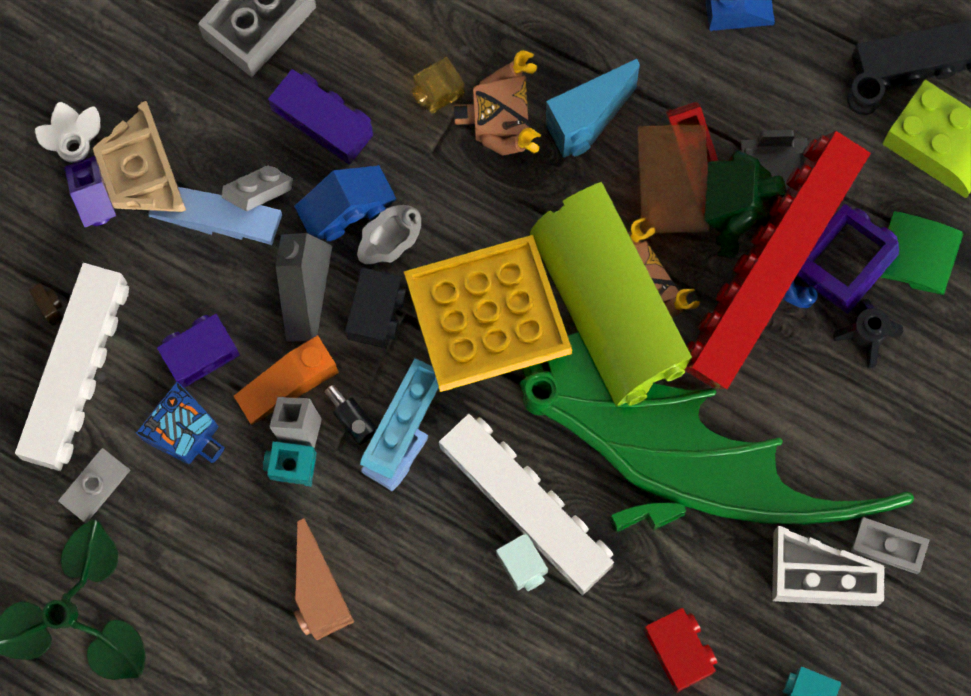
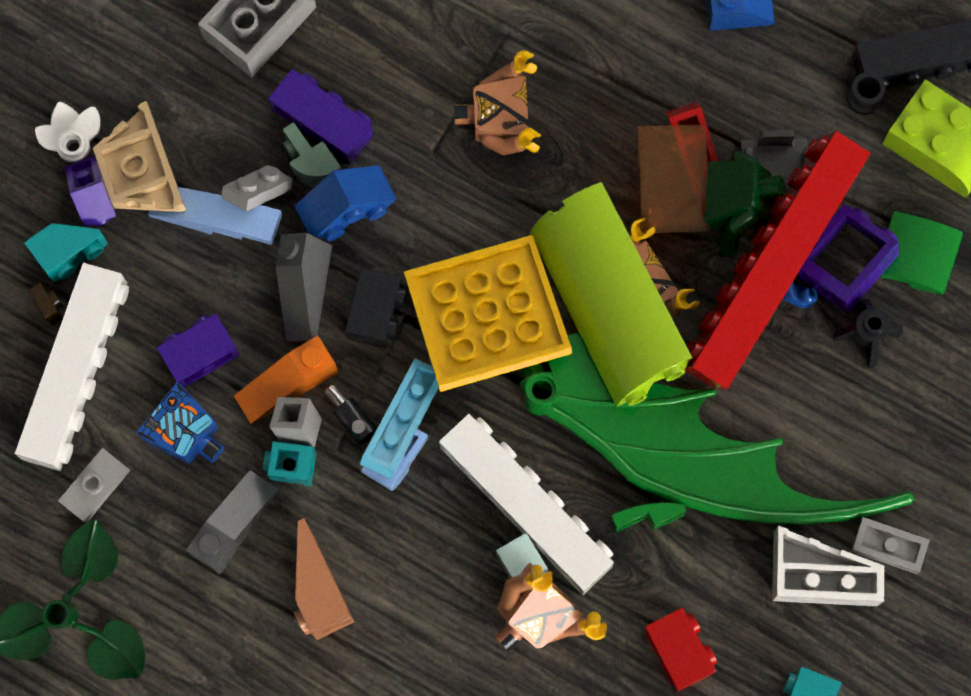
light grey arm [357,205,421,264] -> none
clear yellow brick [412,57,465,114] -> none
dark azure slope [546,59,640,158] -> none
none -> teal slope [24,223,108,283]
none -> dark grey slope [186,470,279,575]
none -> sand green brick [282,122,342,187]
none -> nougat torso [495,563,607,651]

